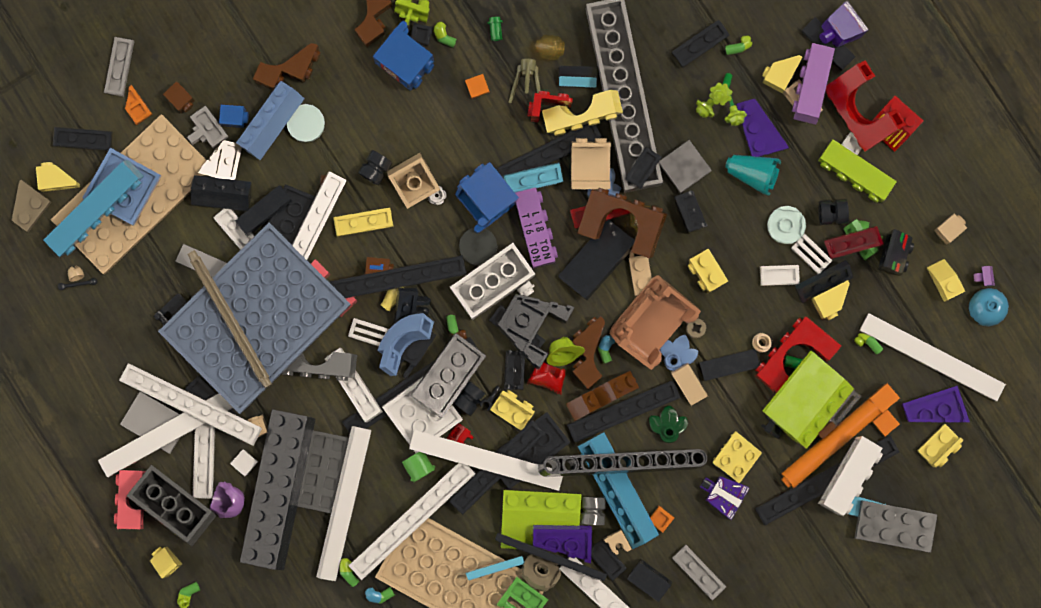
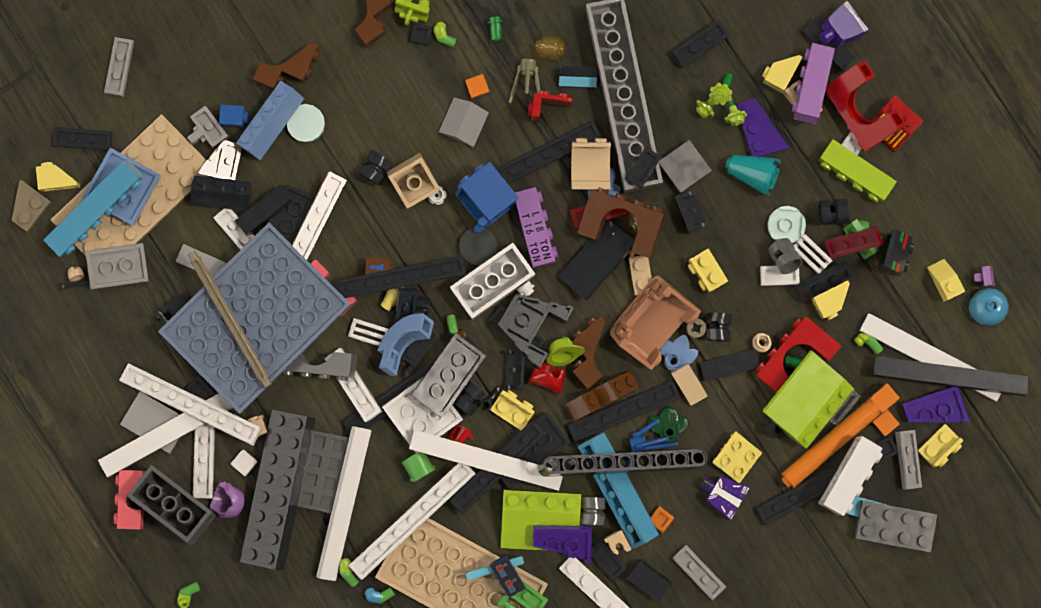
orange tile [125,85,152,125] -> none
light yellow slope [150,547,182,579] -> none
reddish brown brick [163,82,195,113] -> none
light yellow tile [334,208,394,237] -> none
blue container [373,21,435,91] -> none
black tile [495,533,607,581] -> none
medium azure tile [503,163,563,192] -> none
dark tan plate [521,554,561,592] -> none
light yellow arch [542,90,623,136] -> none
arm [598,335,615,364] -> none
bright green arm [726,36,752,55] -> none
reddish brown tile [817,422,837,440] -> none
tan brick [934,213,967,245] -> none
none -> light grey tile [85,243,149,289]
none -> light grey slope [439,98,489,148]
none -> tile [490,554,526,598]
none -> blue plant [629,419,678,452]
none -> black wheel [705,312,732,342]
none -> dark grey wheel [768,238,803,274]
none -> black tile [873,356,1028,396]
none -> light grey tile [895,430,922,490]

